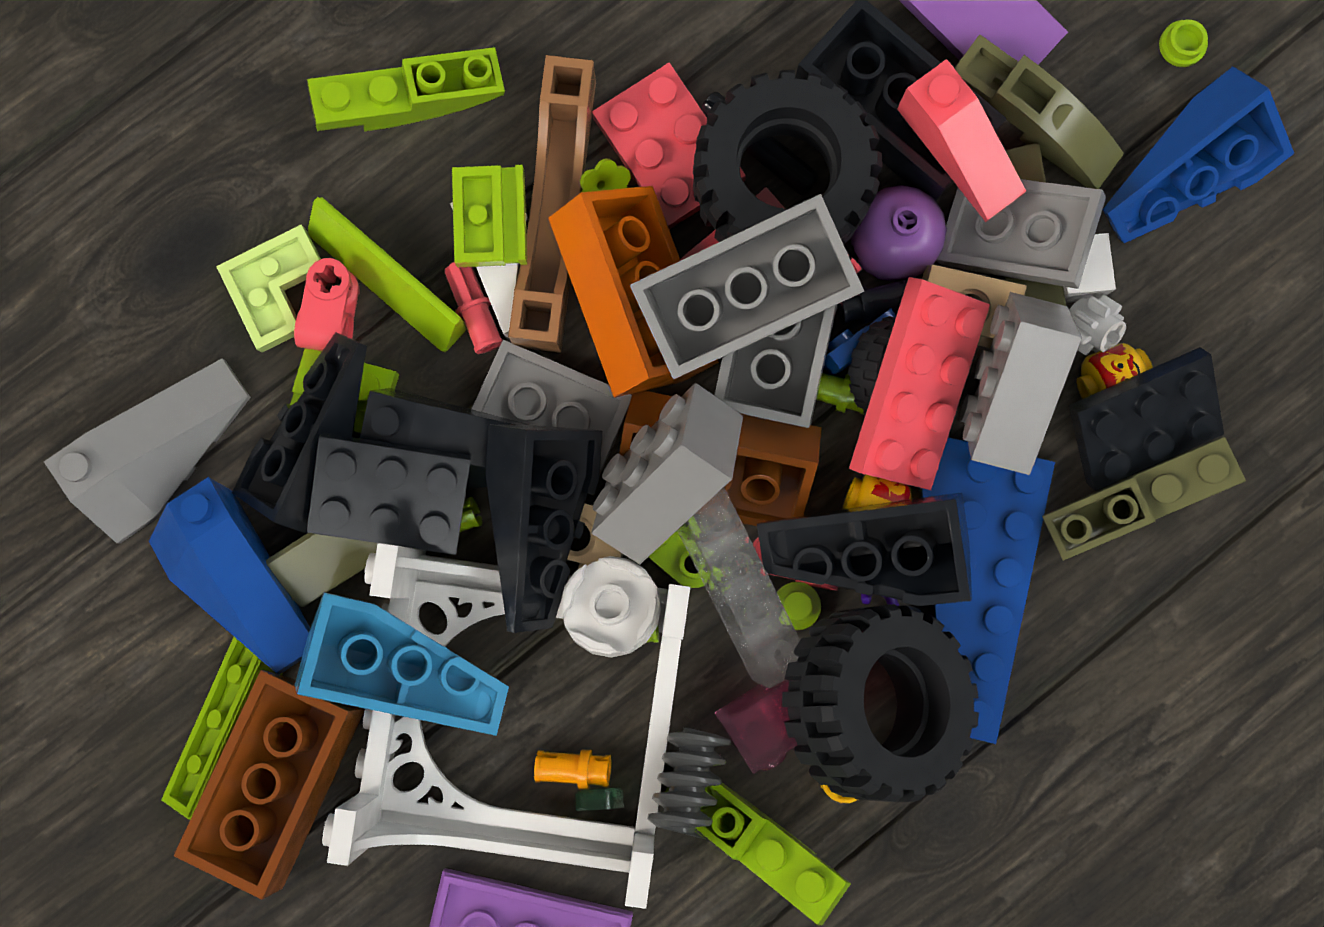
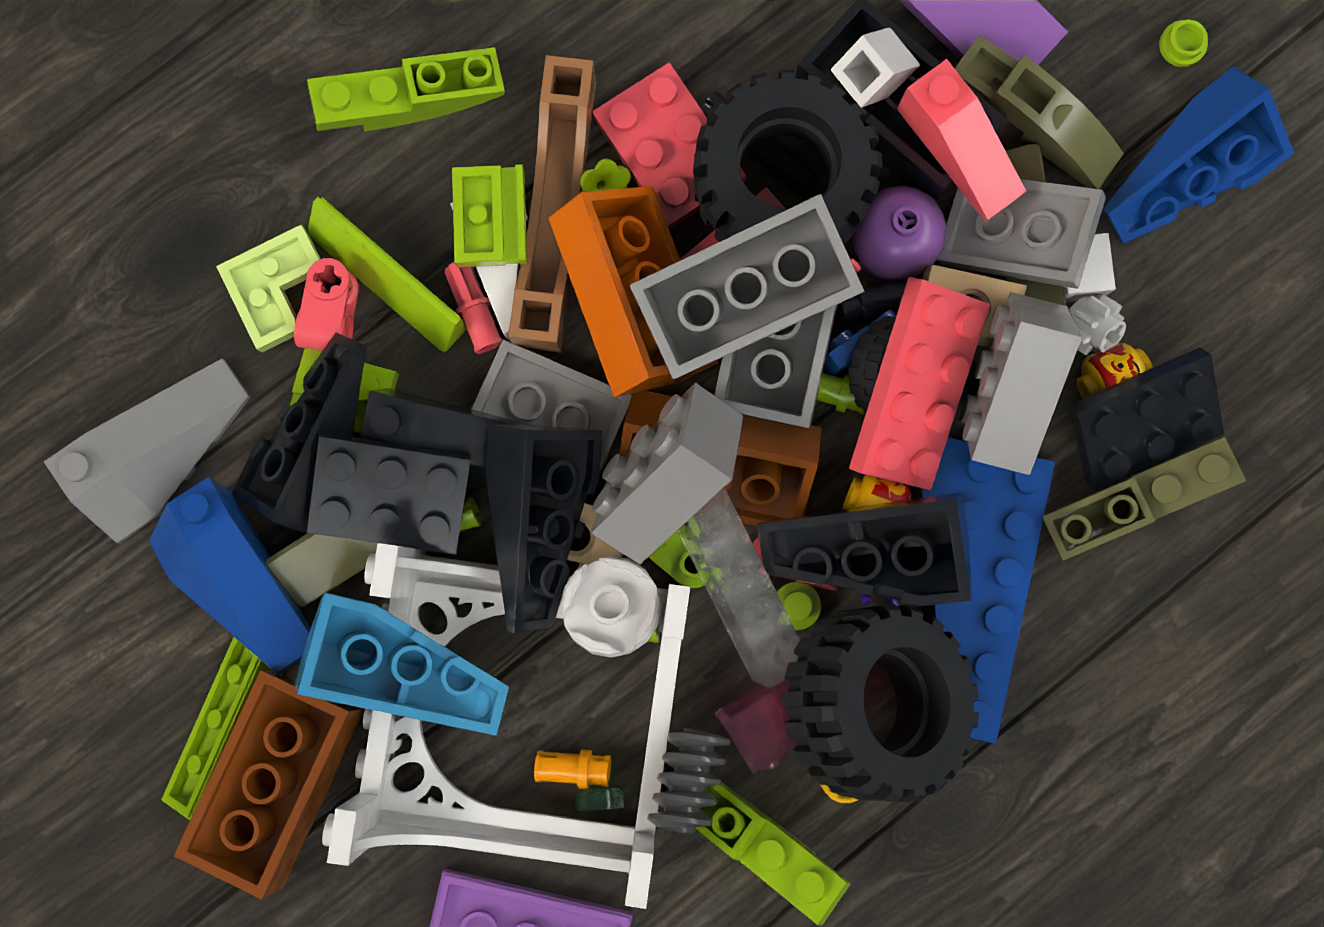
none -> white brick [831,27,920,108]

